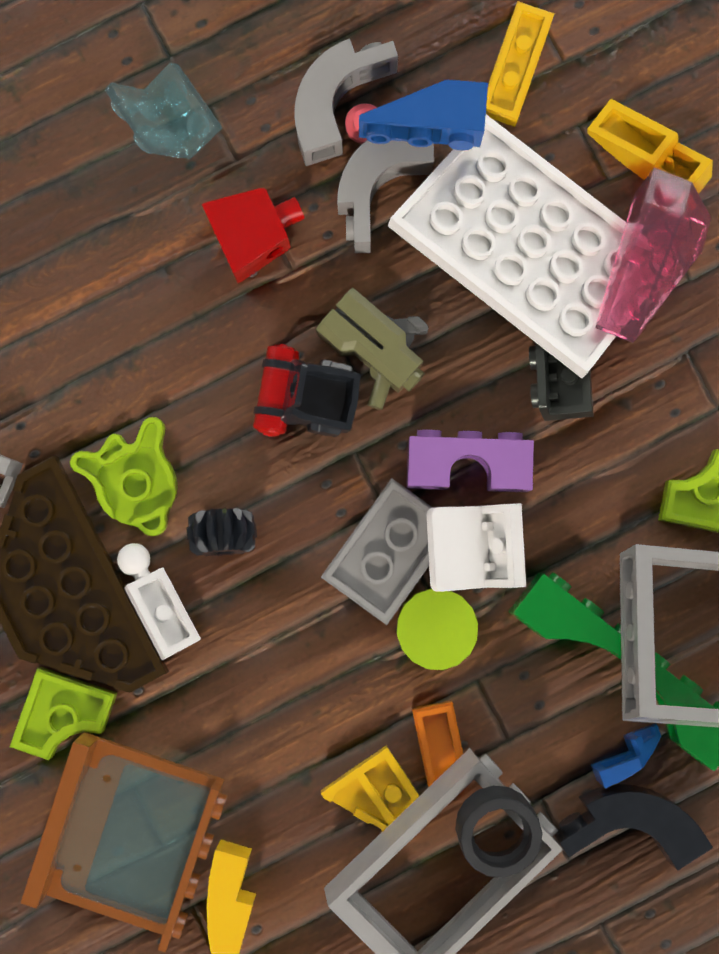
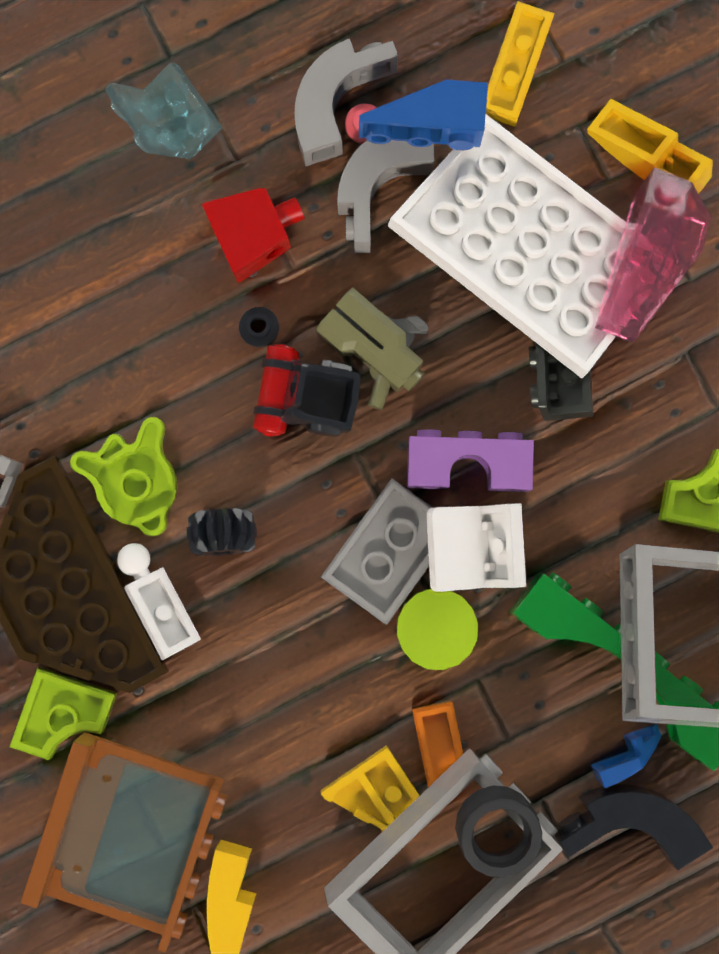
none -> black plate [239,307,279,348]

